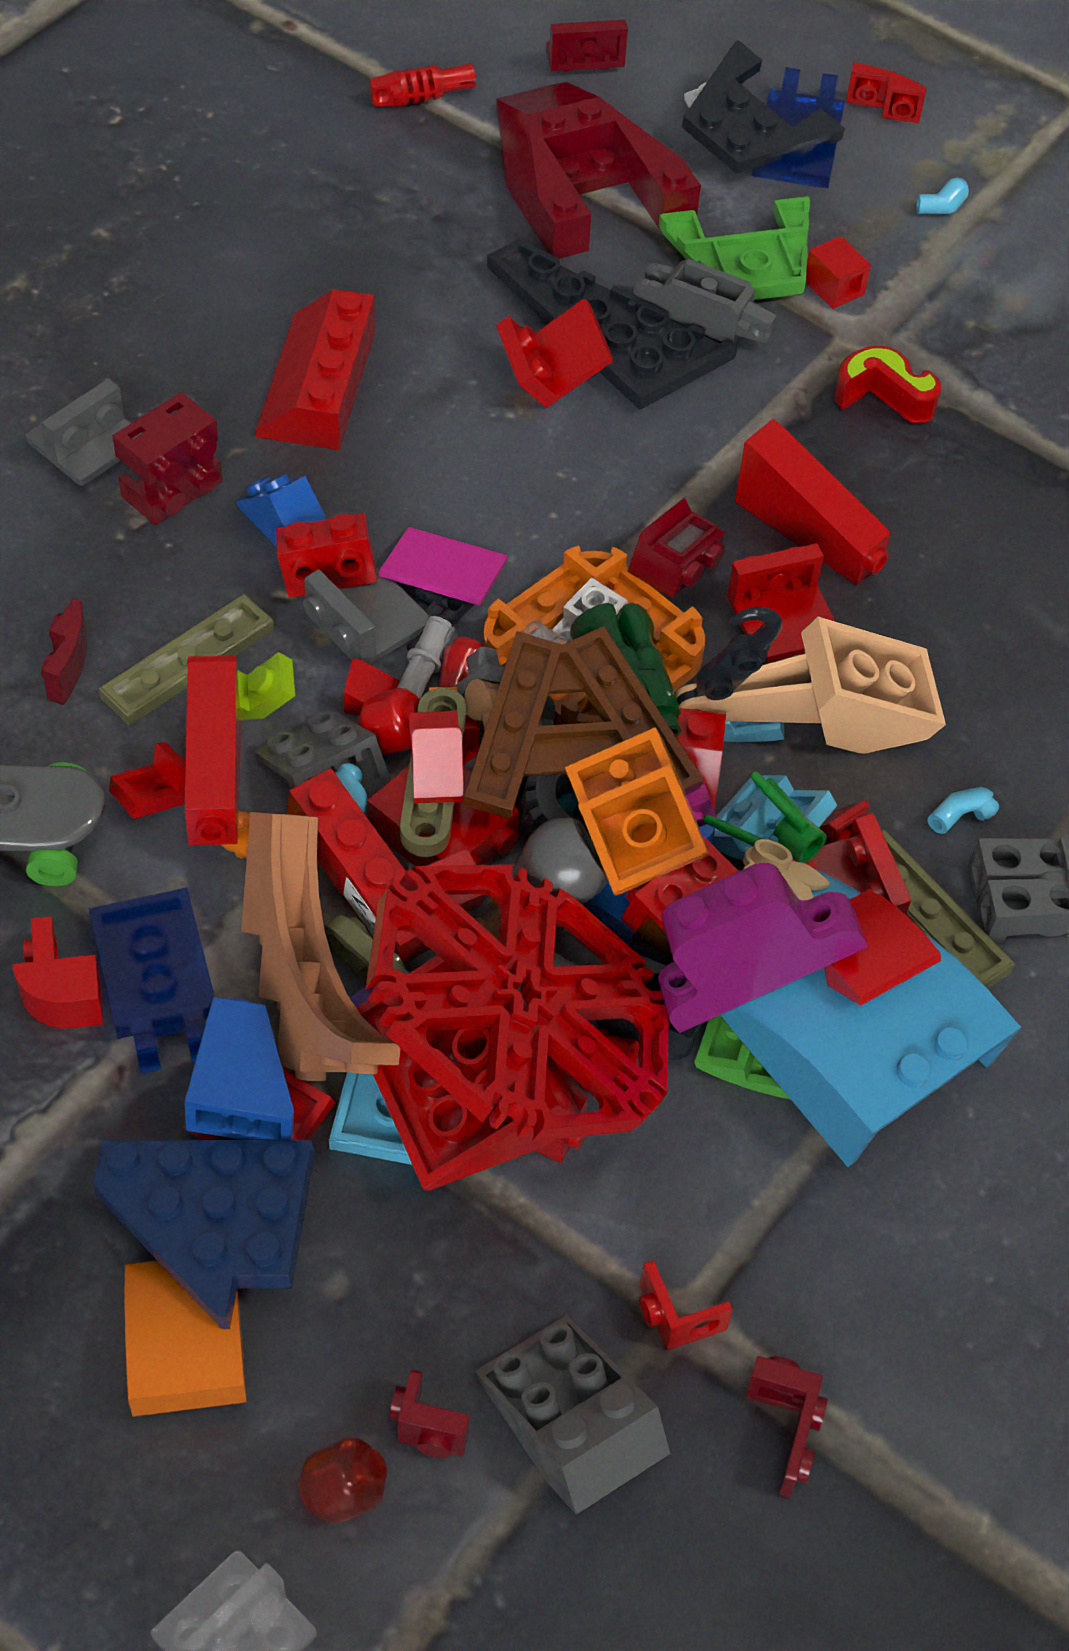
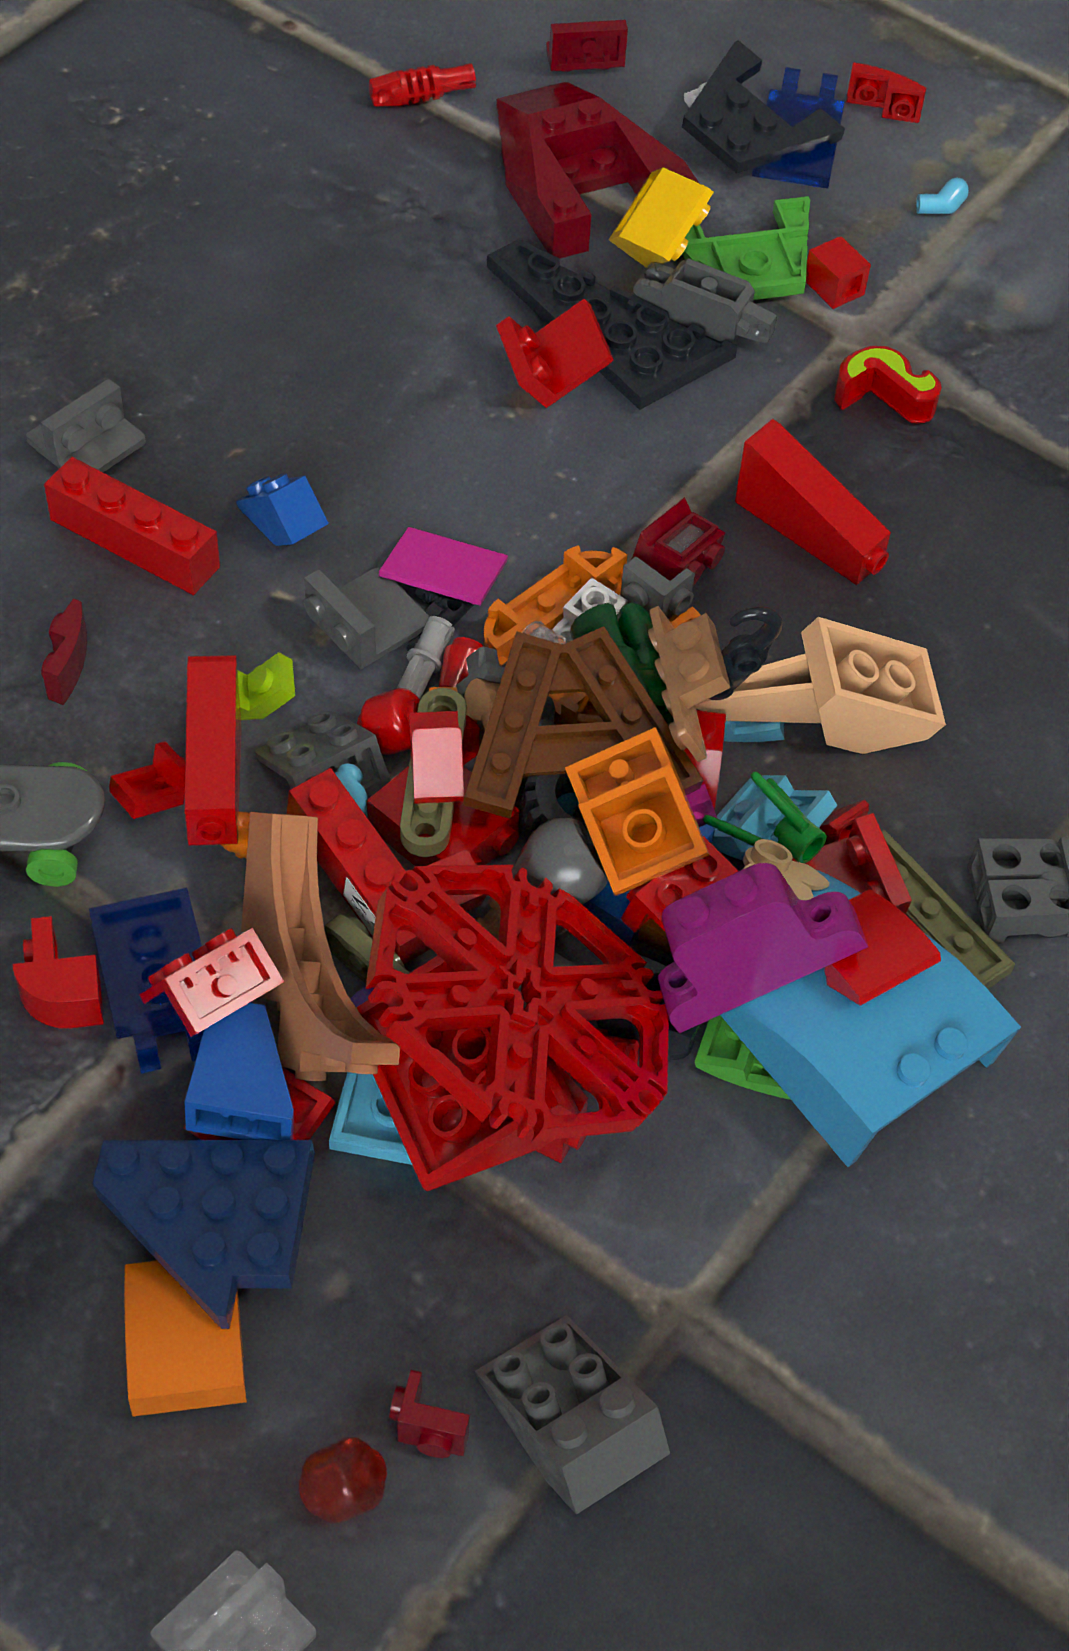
olive tile [99,594,274,726] -> none
dark red piece [112,391,222,526] -> none
red slope [255,289,375,450] -> none
red brick [276,512,377,598] -> none
red slope [344,658,399,715] -> none
red bracket [639,1260,733,1351] -> none
red bracket [727,543,835,663] -> none
dark red bracket [746,1355,828,1498] -> none
medium azure arm [927,786,999,834] -> none
none -> red brick [44,457,220,595]
none -> bracket [139,928,284,1037]
none -> yellow slope [609,168,714,268]
none -> dark grey bracket [620,557,695,619]
none -> medium nougat bracket [648,606,731,762]

